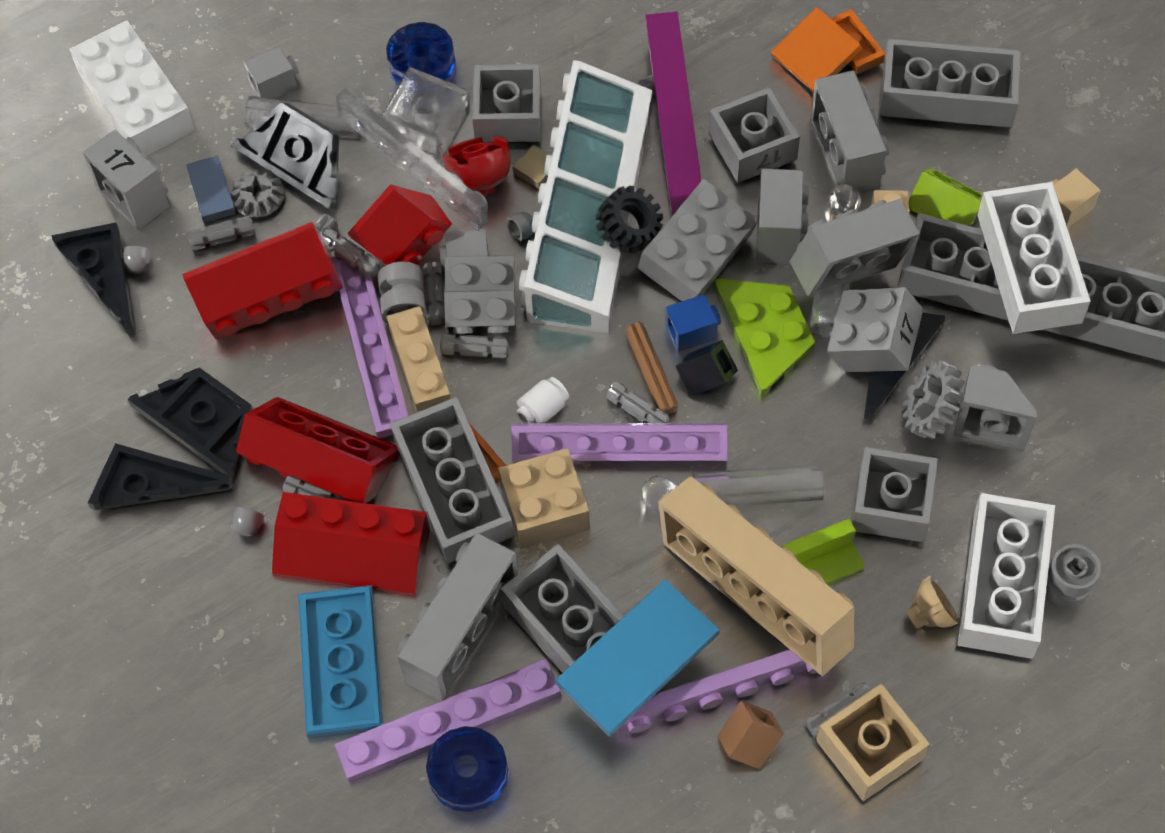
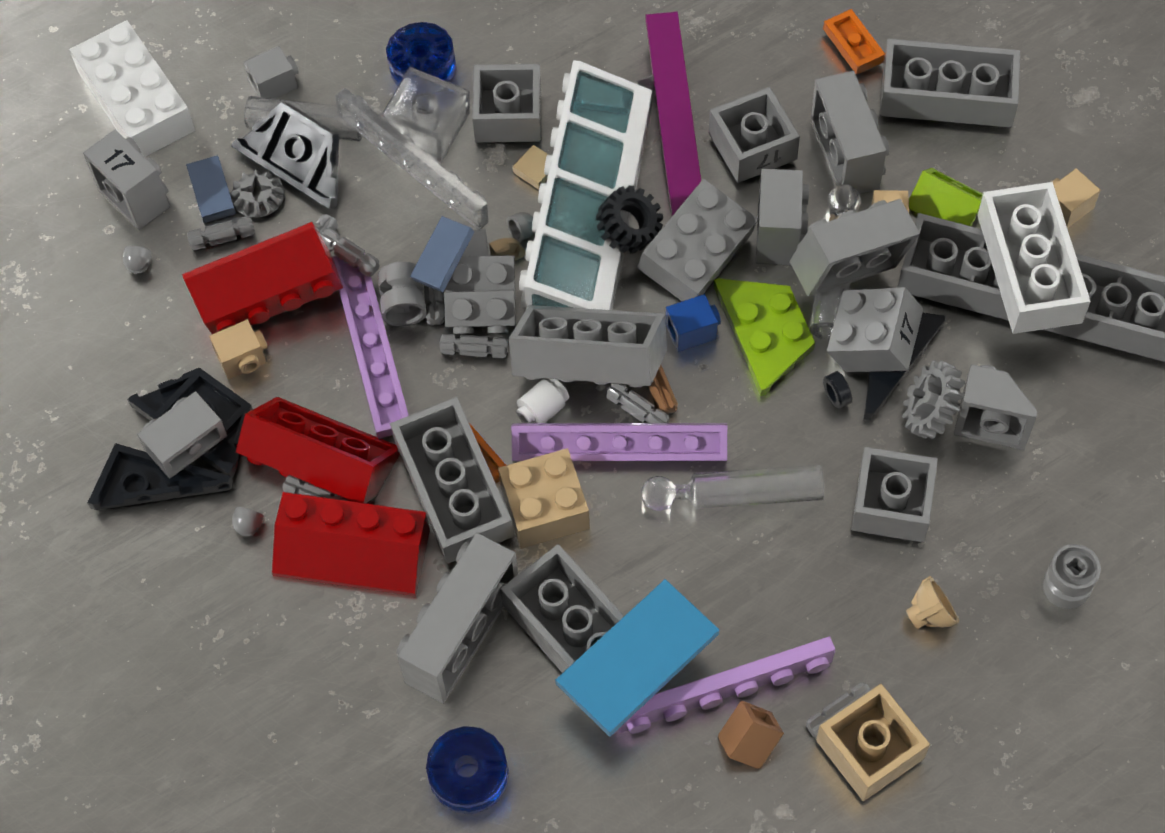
black wing [52,222,134,330] -> none
dark azure tile [298,585,383,739] -> none
lavender plate [334,659,561,783] -> none
red slope [347,184,452,265] -> none
tan brick [387,306,451,413] -> none
red cylinder [442,136,511,196] -> none
tan brick [658,475,854,676] -> none
black panel [675,340,738,396] -> none
orange tile [770,7,863,93] -> none
lime panel [782,518,865,585] -> none
white brick [957,493,1055,659] -> none
none -> light grey brick [137,391,227,479]
none -> tan brick [209,319,268,380]
none -> sand blue tile [410,216,474,292]
none -> tan tile [489,238,526,261]
none -> light grey brick [509,305,667,387]
none -> black tile [823,371,852,409]

